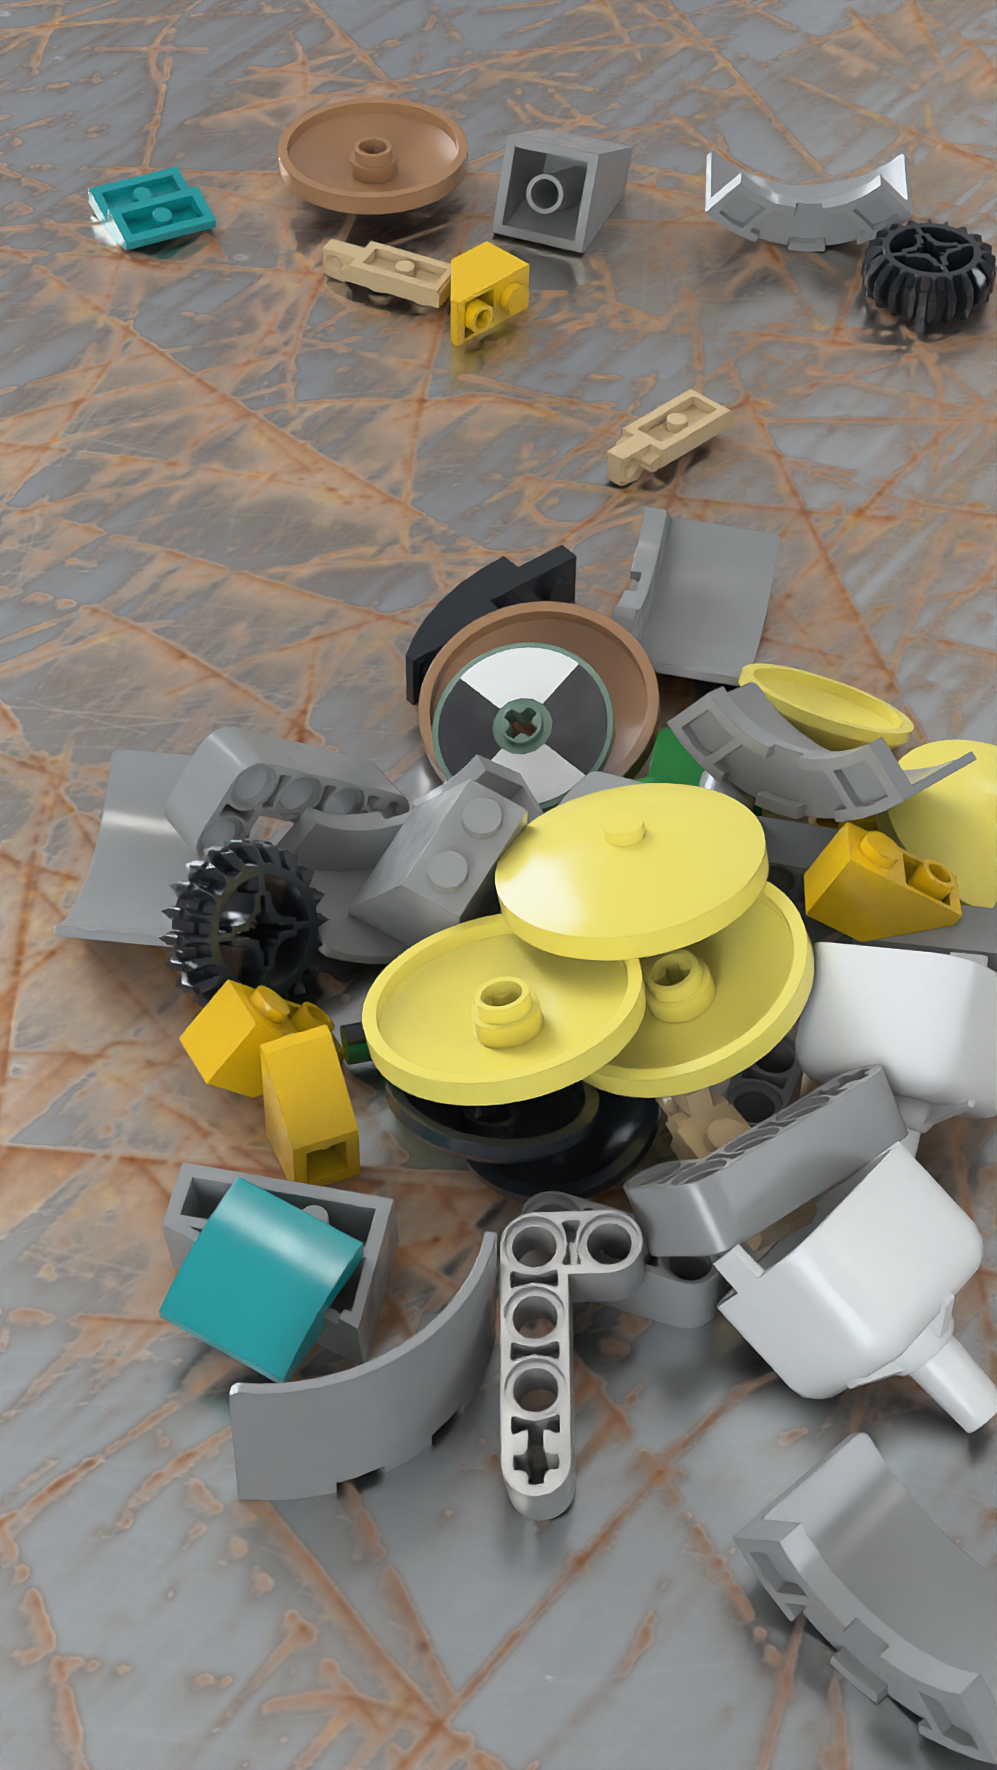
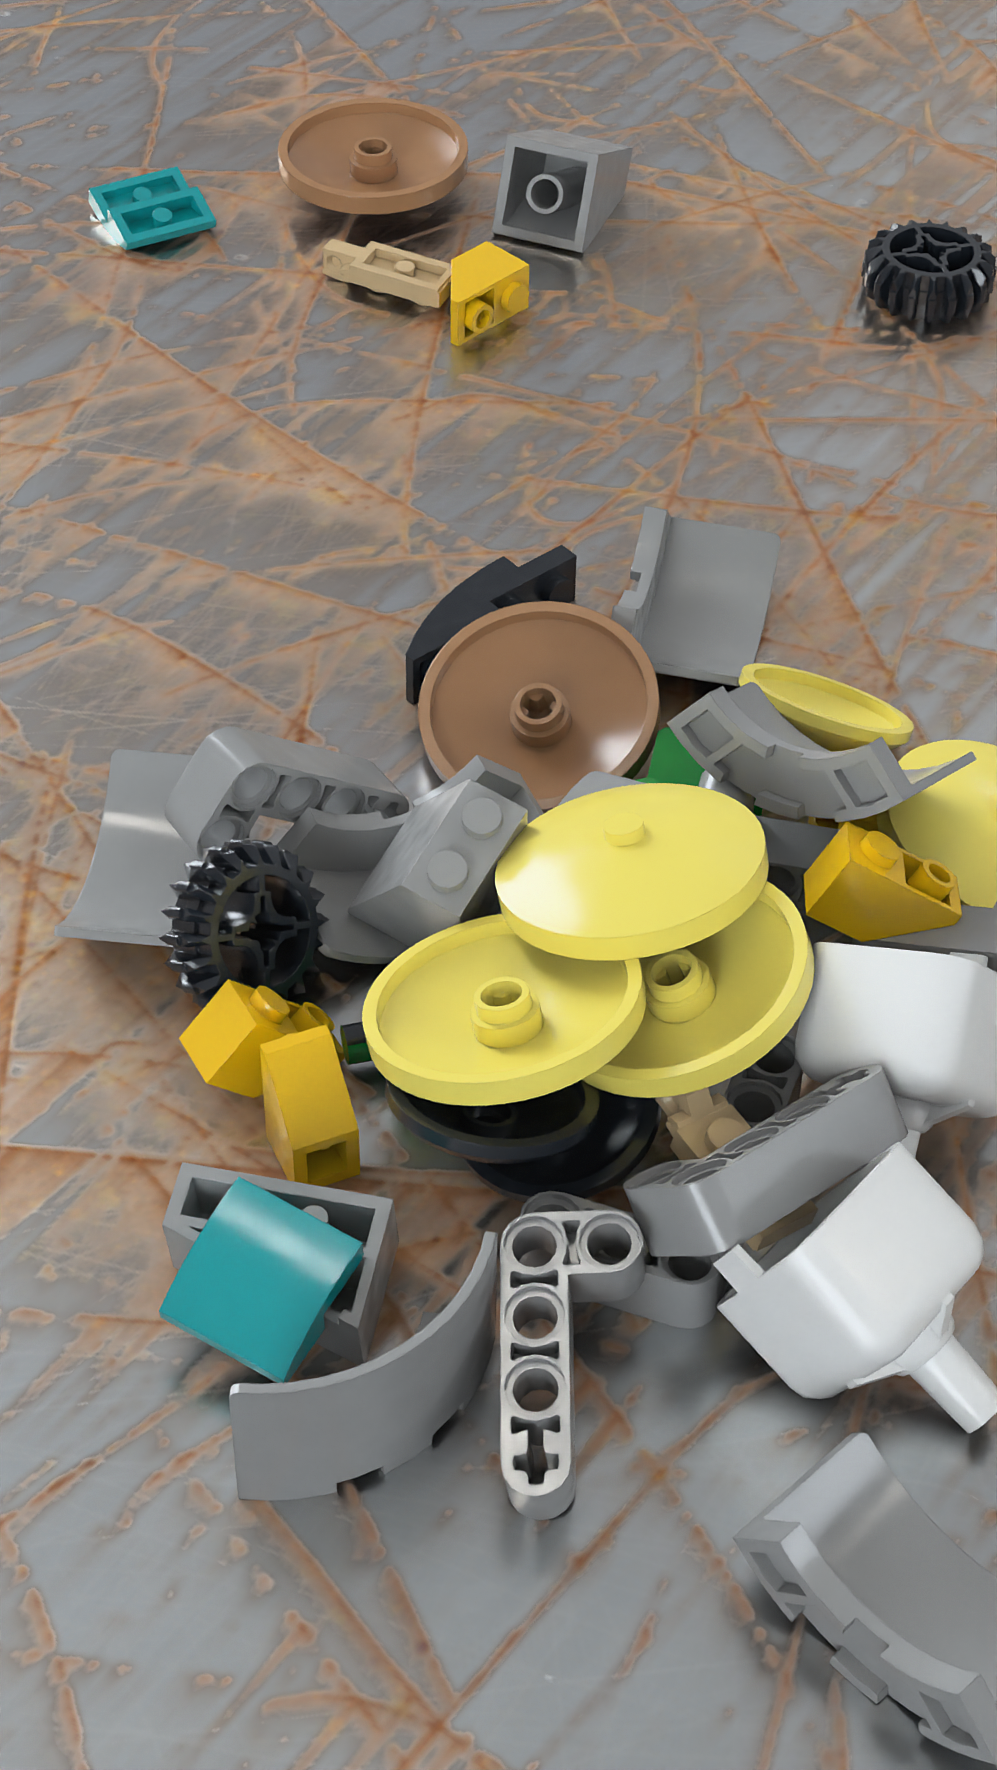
piece [432,642,615,813] -> none
tan hinge [605,389,732,486] -> none
light grey panel [705,151,913,252] -> none

